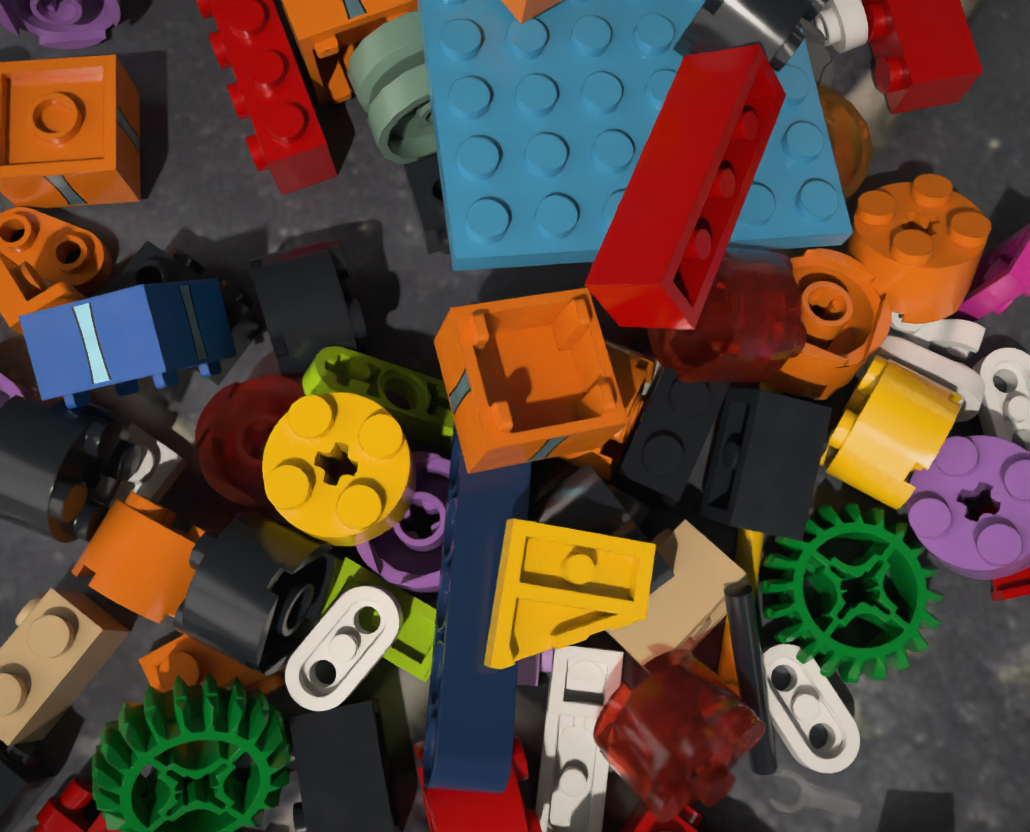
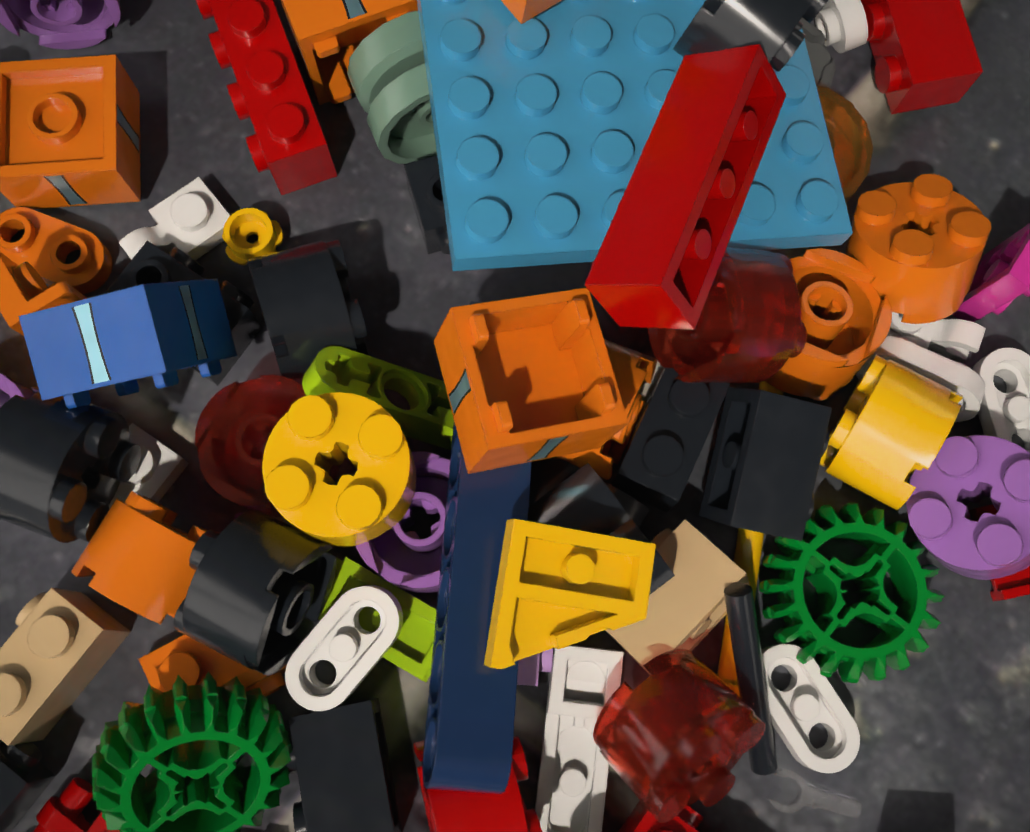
none -> white plate [119,177,230,261]
none -> yellow plate [222,208,283,266]

